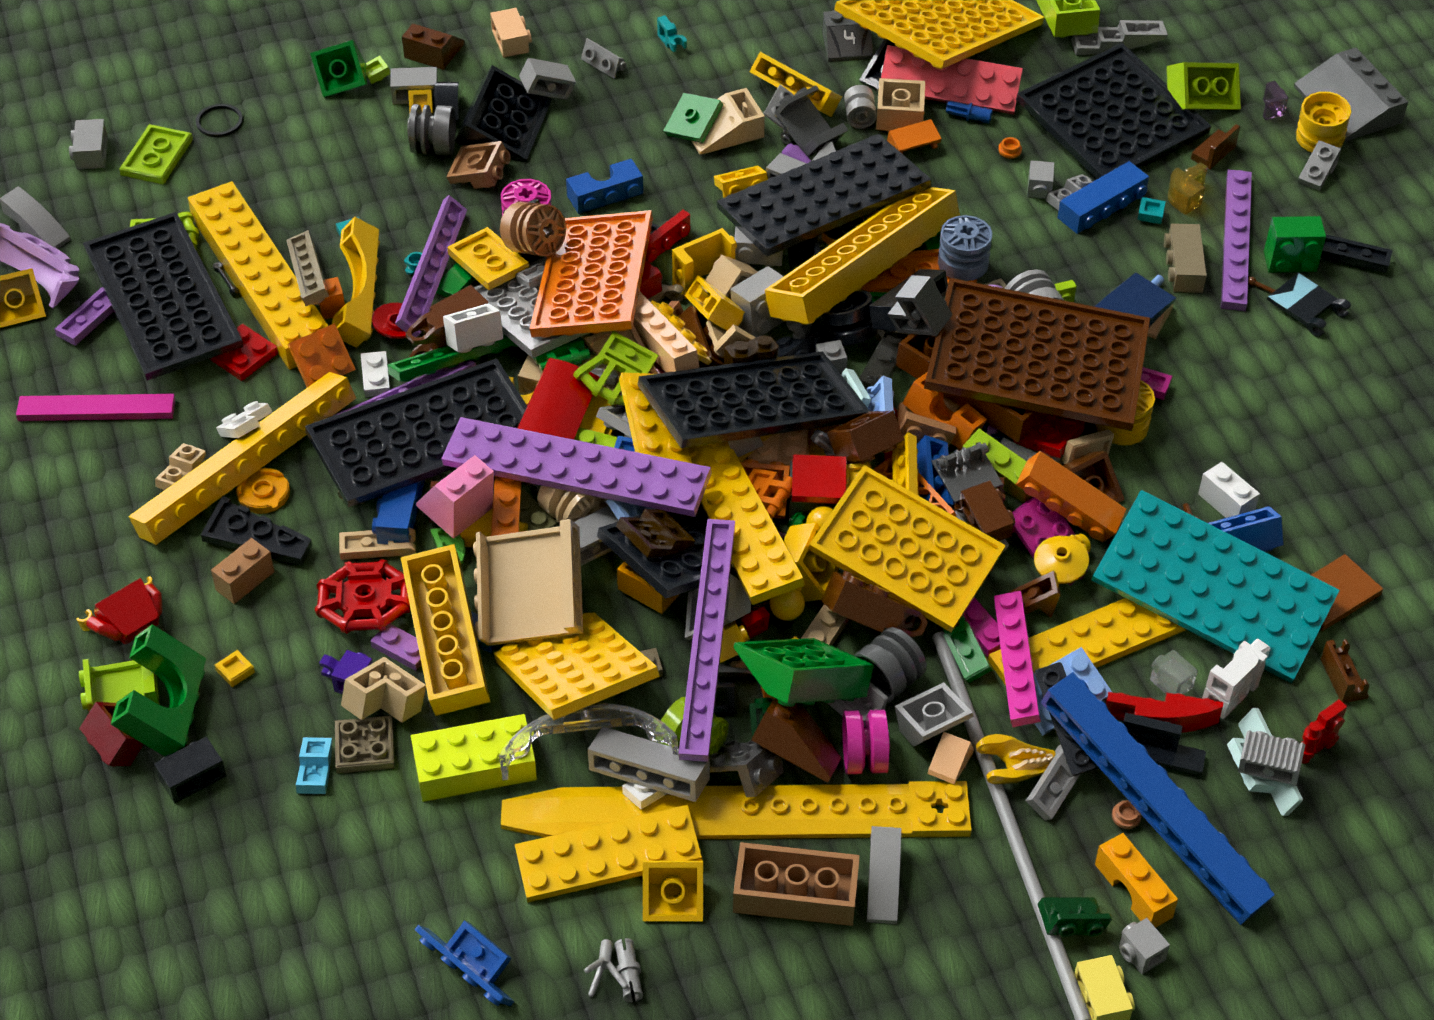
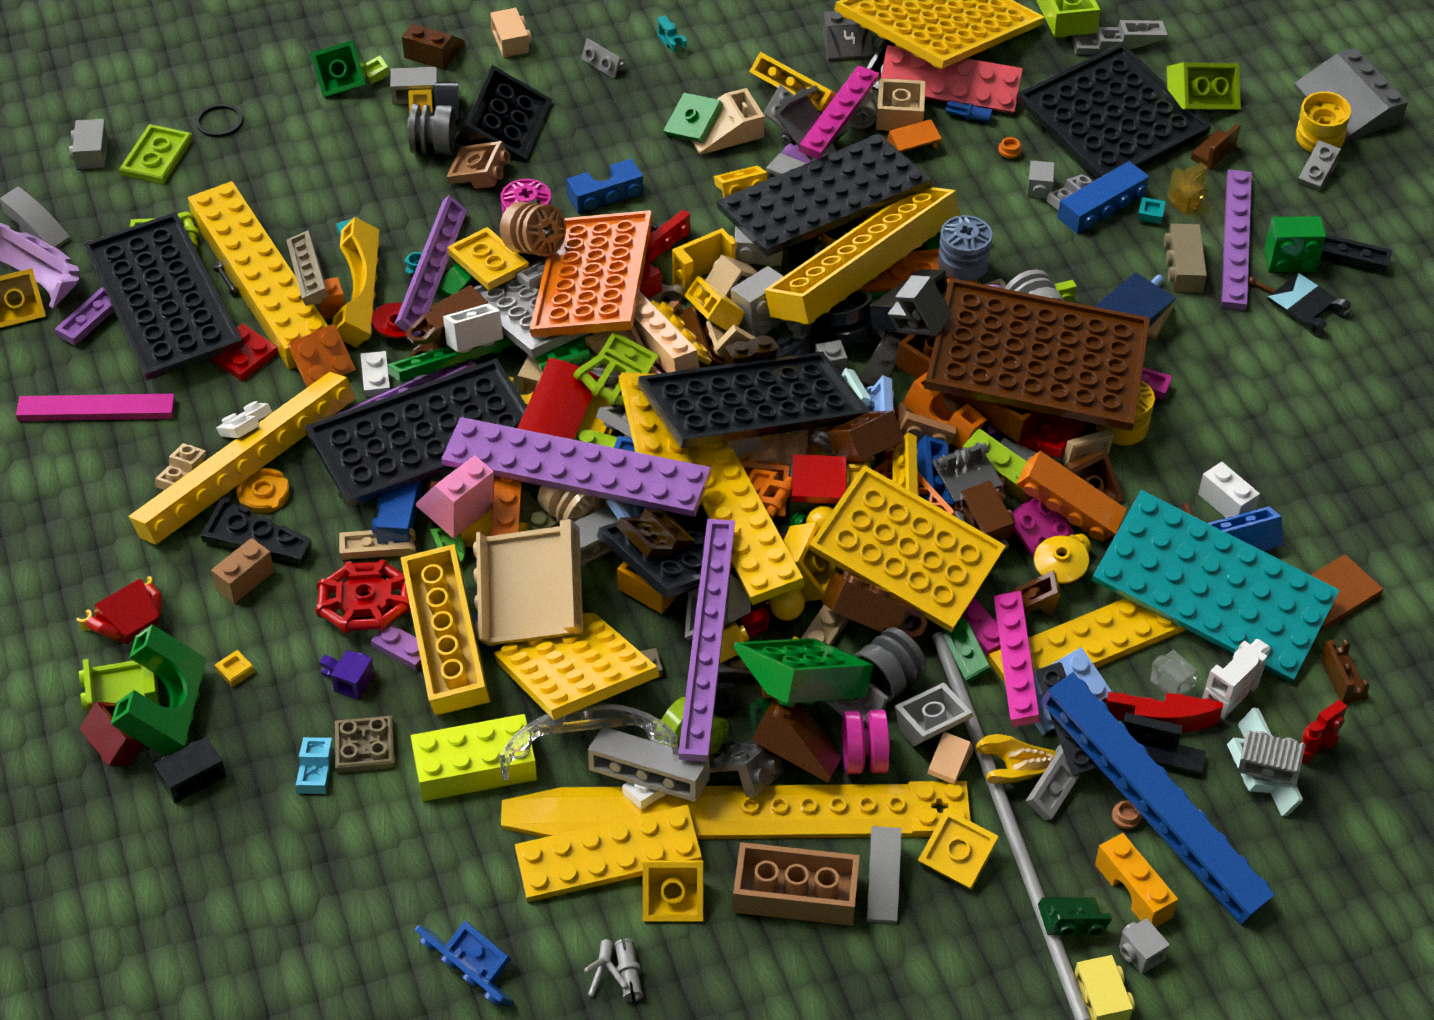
tan brick [341,657,426,723] -> none
light grey brick [519,58,576,100] -> none
clear purple bracket [1263,81,1289,120] -> none
none -> dark pink plate [799,65,879,160]
none -> yellow plate [918,809,999,890]

